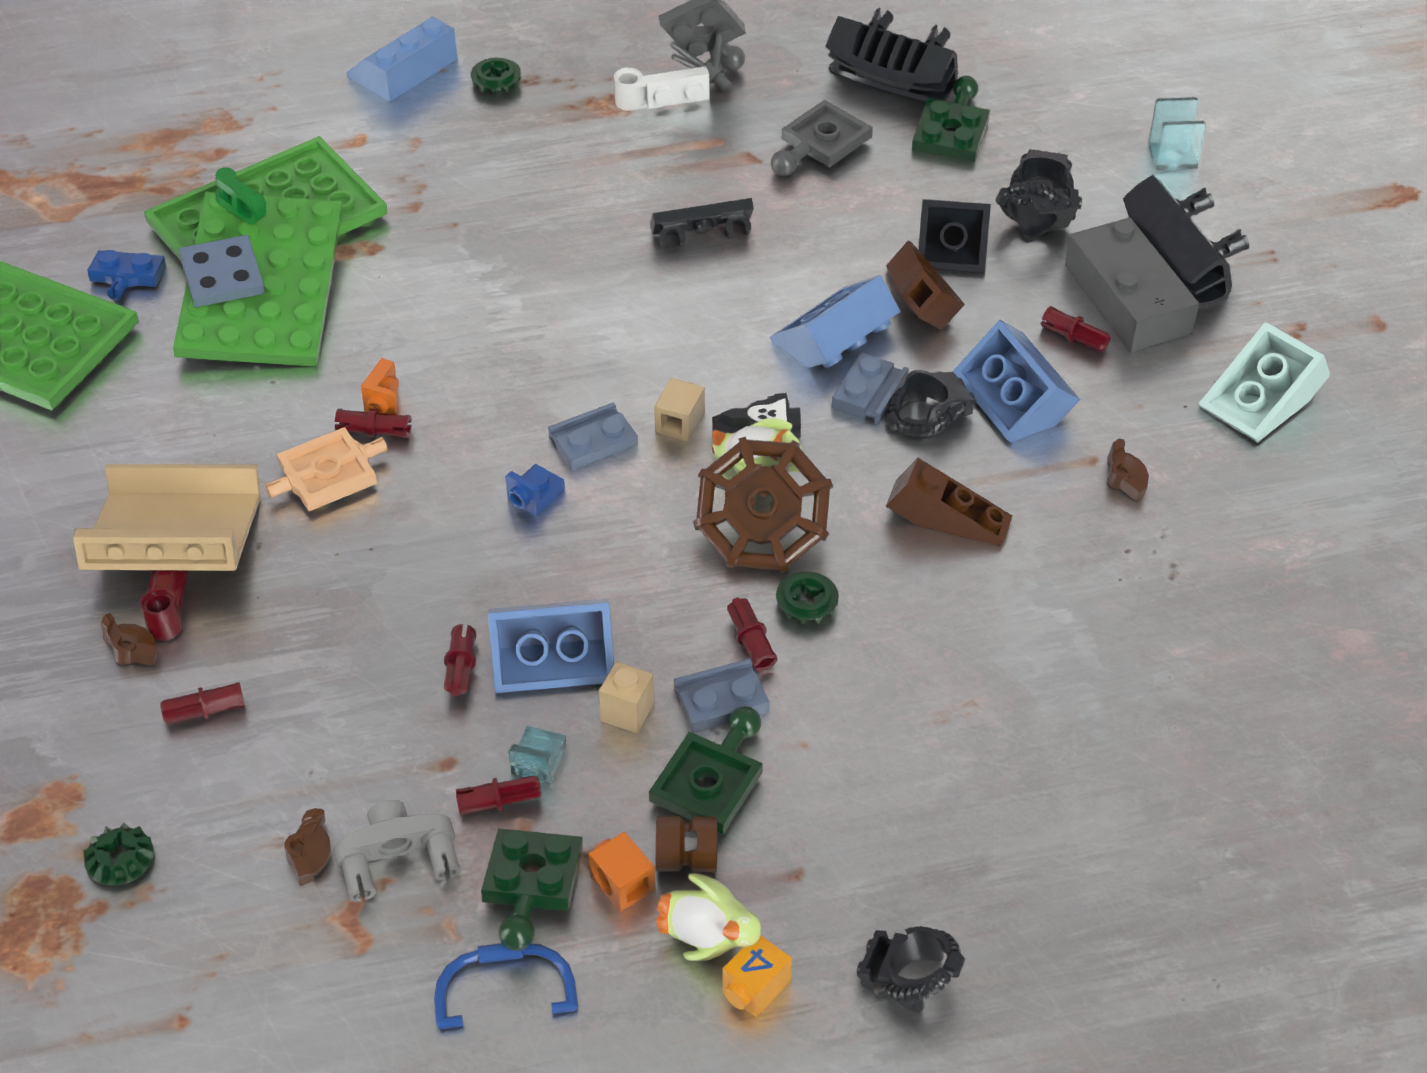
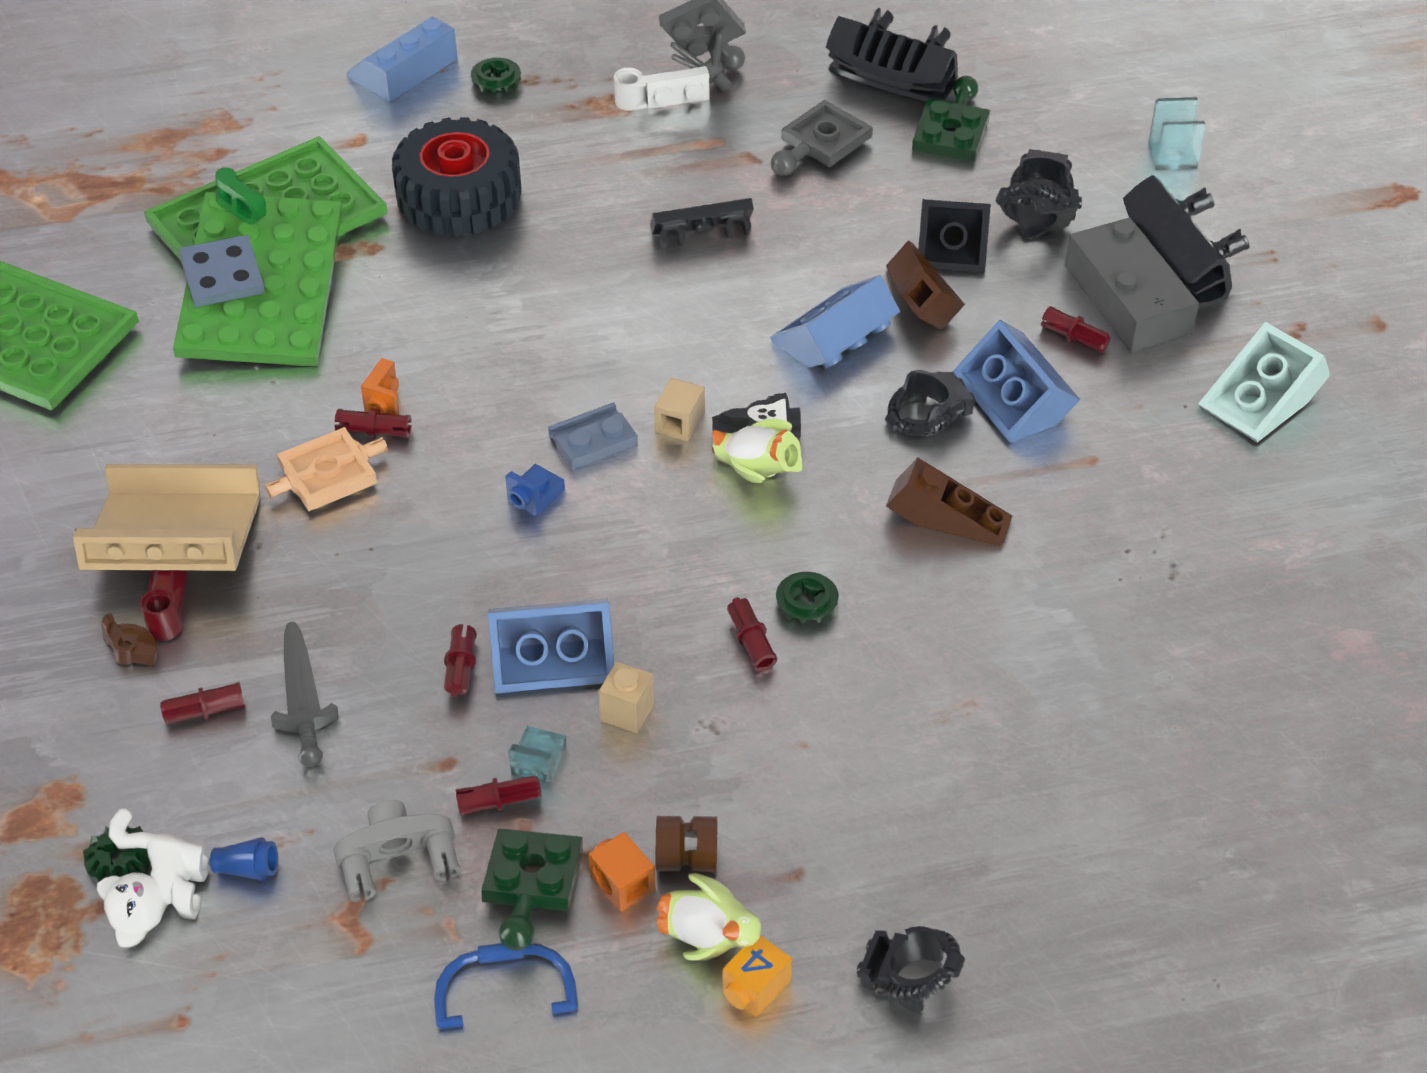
blue plate [87,250,166,300] -> none
reddish brown piece [284,808,331,885] -> none
dark green plate [649,706,763,834] -> none
sand blue plate [674,658,770,733] -> none
reddish brown plate [693,436,833,573] -> none
sand blue plate [831,352,909,424] -> none
reddish brown piece [1107,438,1149,501] -> none
none -> white animal [97,808,210,948]
none -> blue cone [210,837,278,881]
none -> dark grey sword [271,622,339,767]
none -> black wheel [391,117,522,237]

